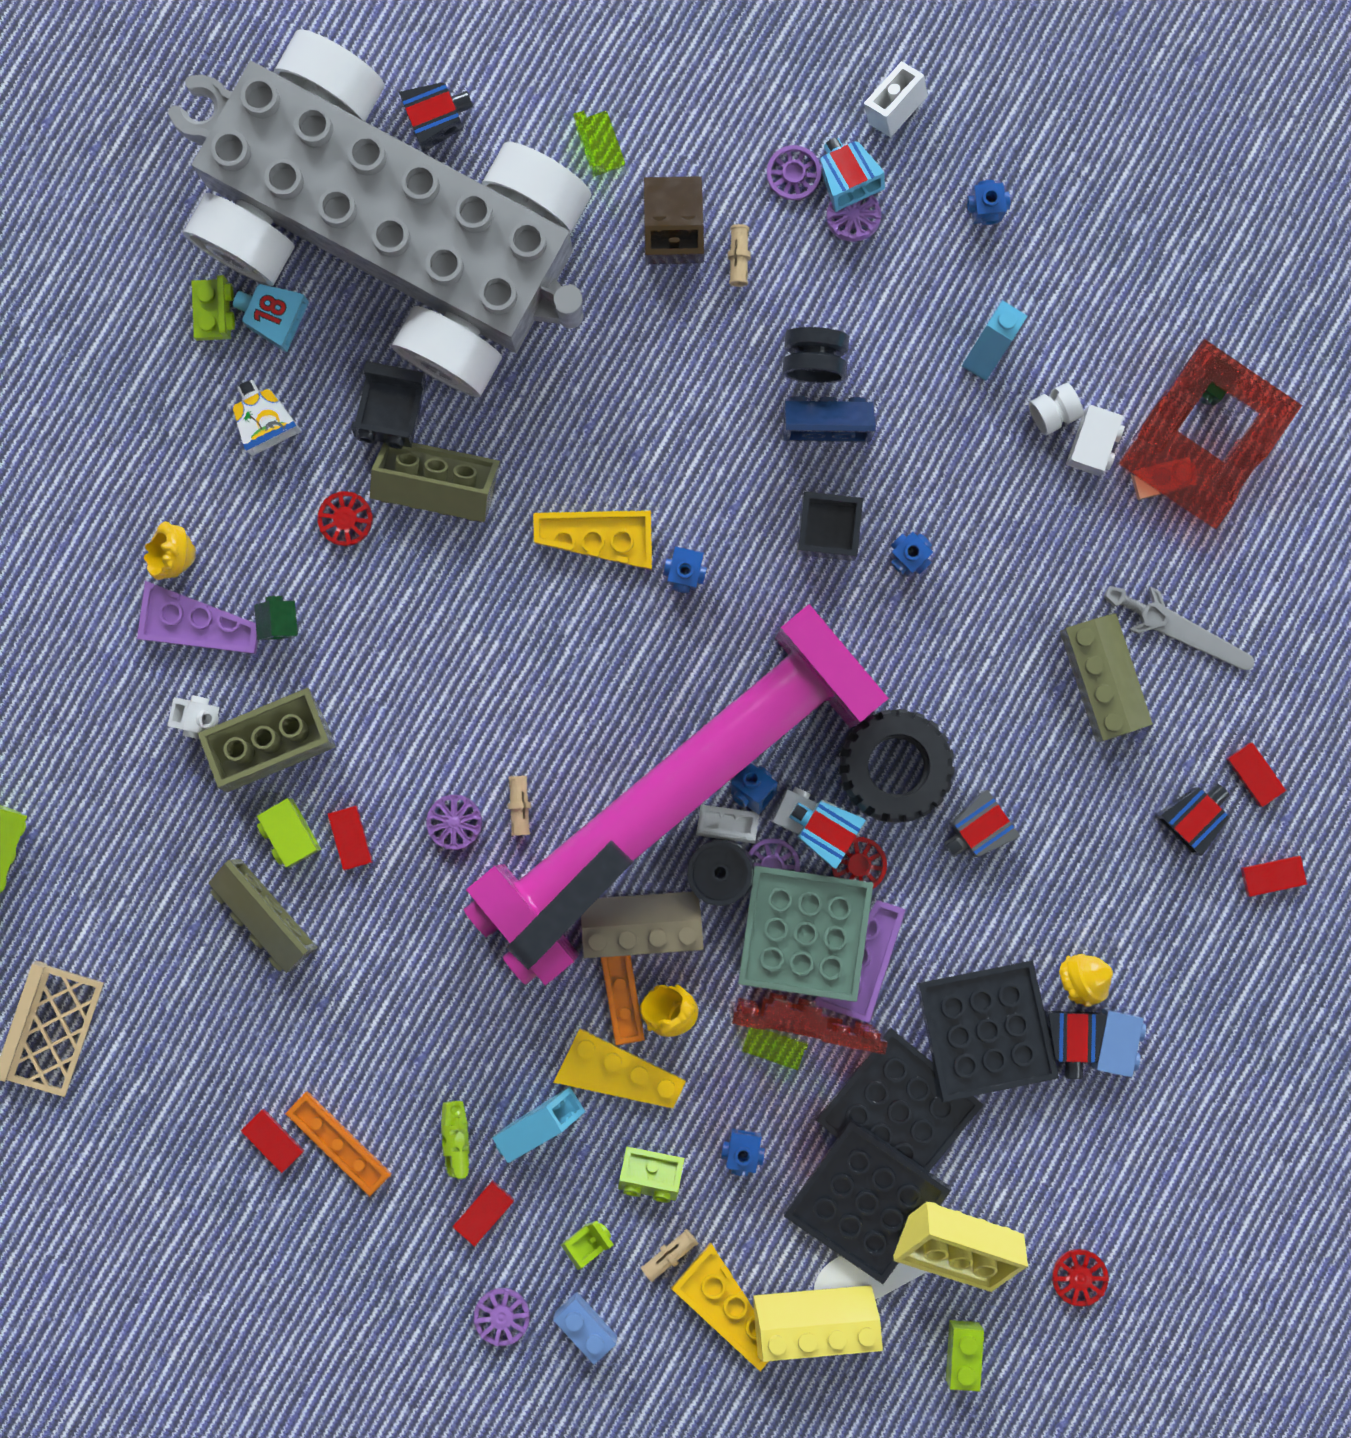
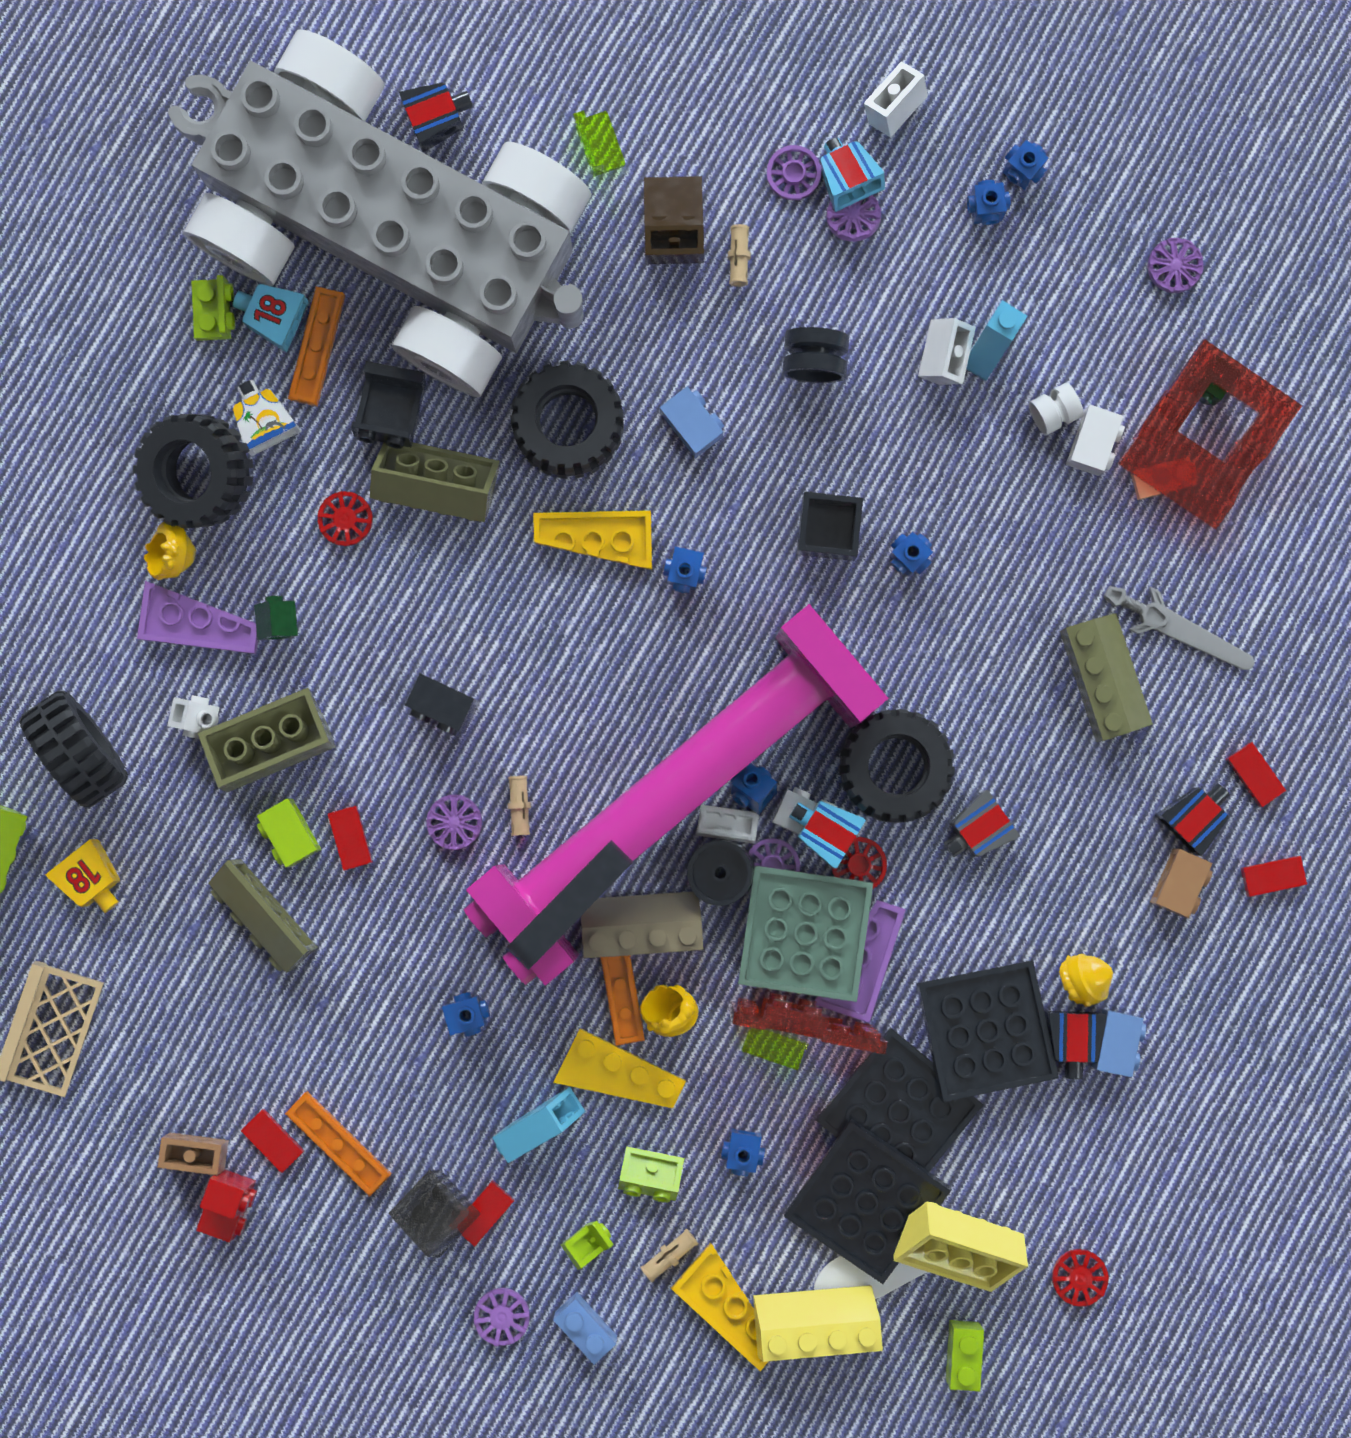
lime hinge [441,1101,470,1180] -> none
dark blue slope [783,396,876,442] -> none
none -> black tyre [20,691,128,807]
none -> yellow torso [45,839,120,913]
none -> black tyre [133,414,254,528]
none -> medium nougat brick [157,1132,229,1175]
none -> red brick [196,1169,257,1243]
none -> orange tile [288,286,346,407]
none -> clear smoke piece [388,1169,481,1258]
none -> black piece [405,673,480,736]
none -> blue brick [442,992,490,1037]
none -> black tyre [510,361,624,479]
none -> medium blue brick [659,386,724,459]
none -> white brick [918,318,976,385]
none -> blue brick [1003,139,1049,191]
none -> medium lavender wheel [1147,238,1203,293]
none -> medium nougat brick [1150,848,1213,918]

